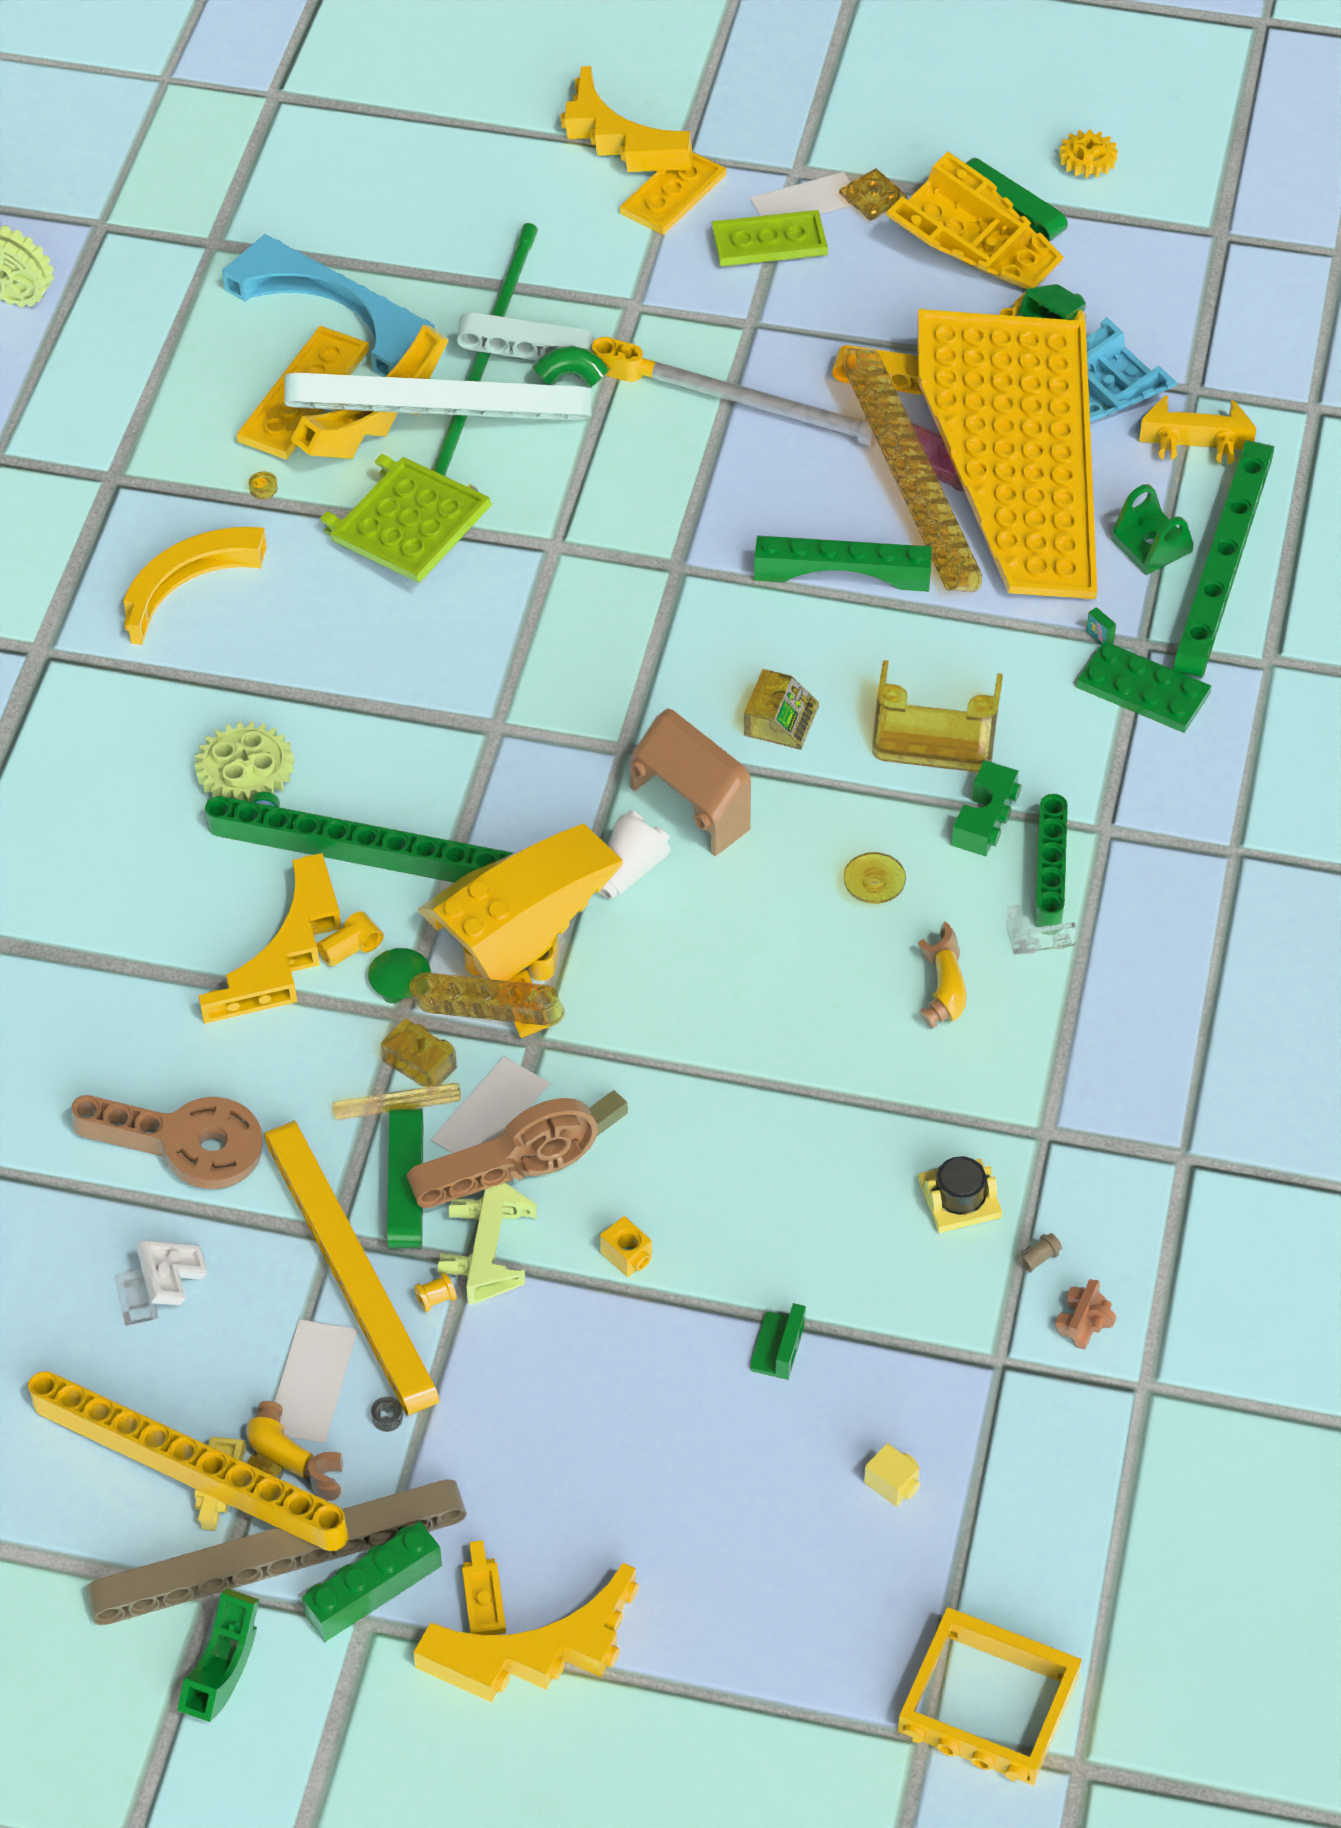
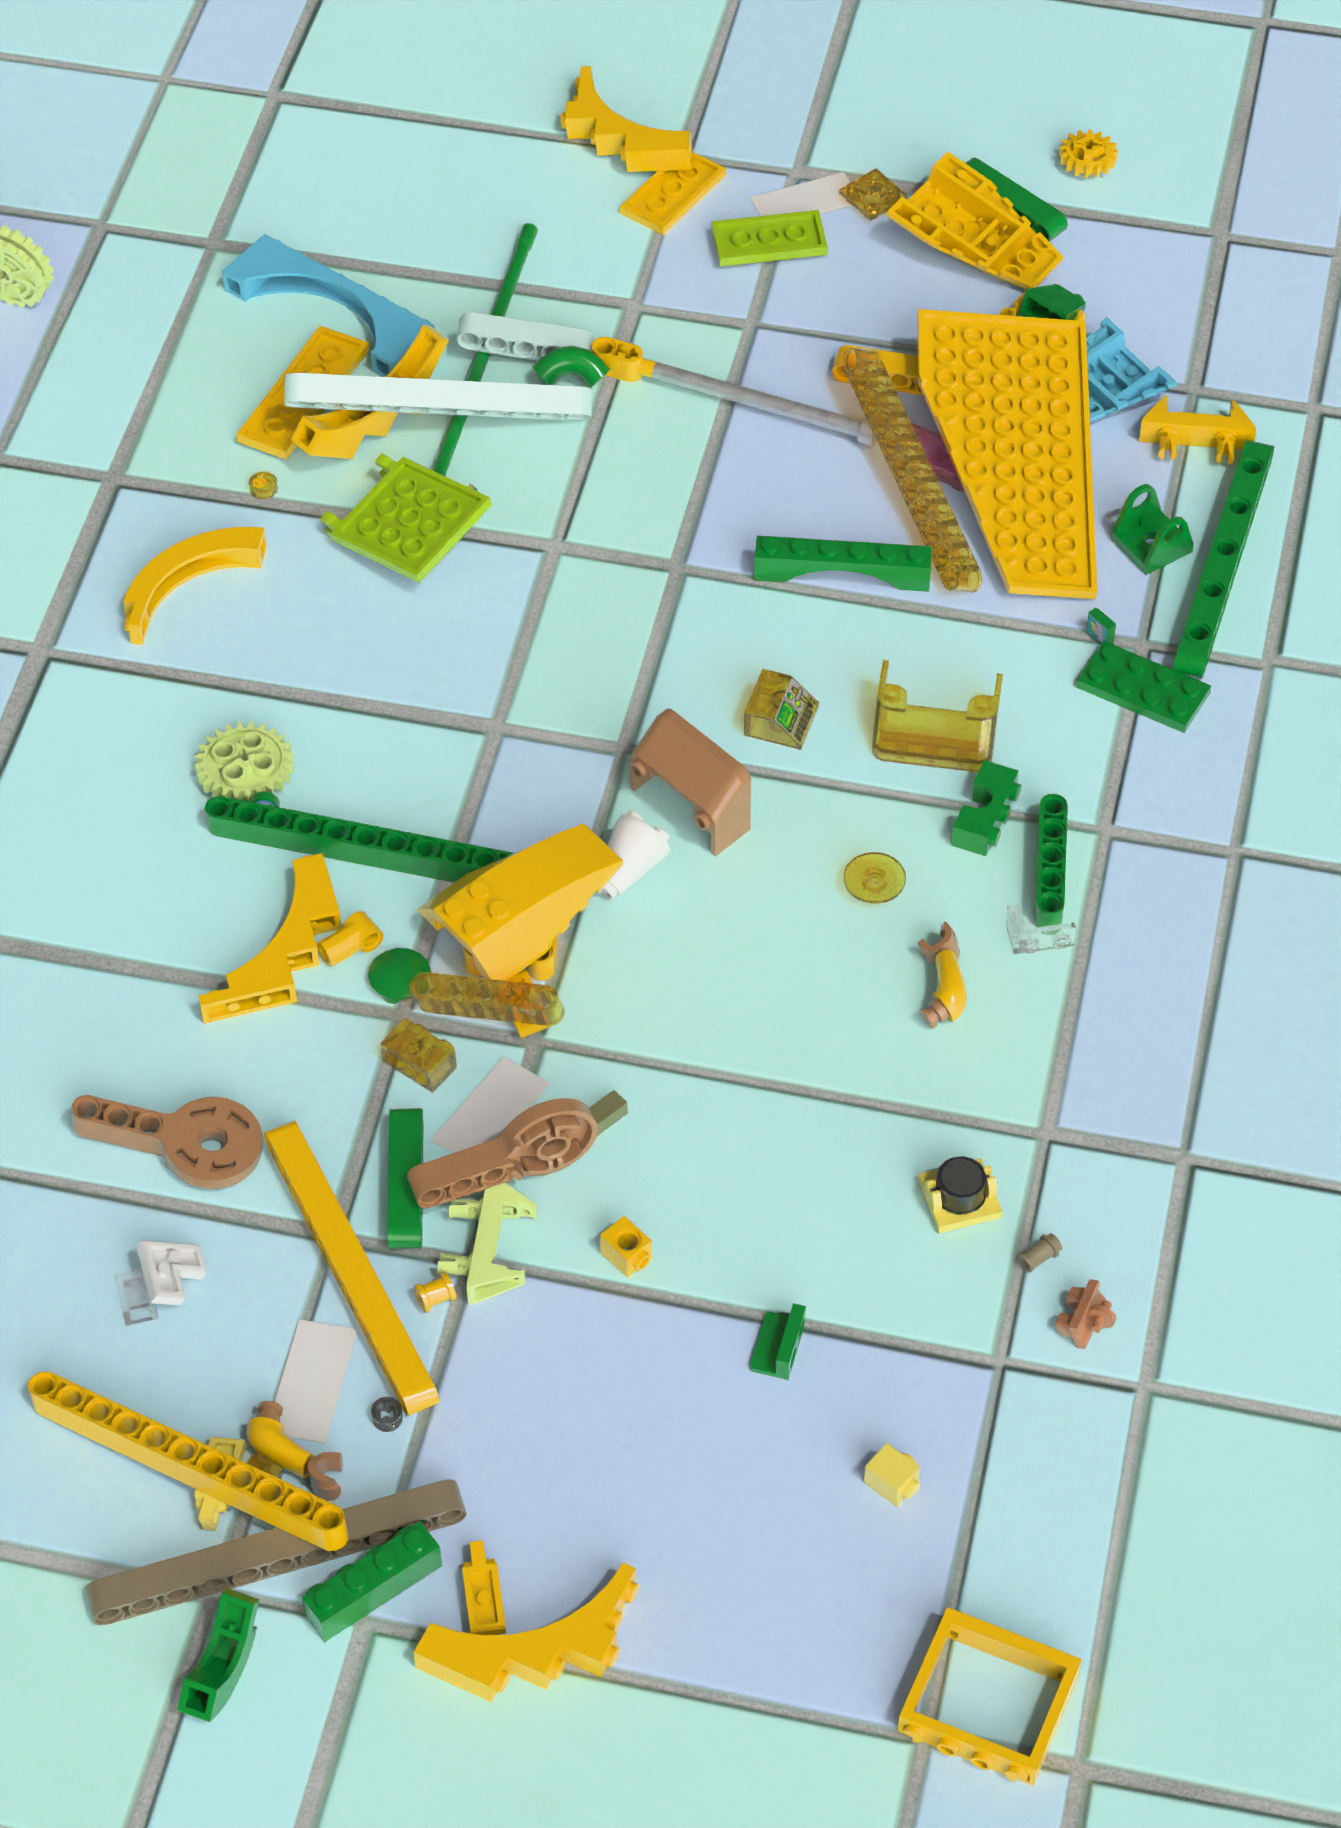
clear yellow axle [333,1083,461,1120] -> none

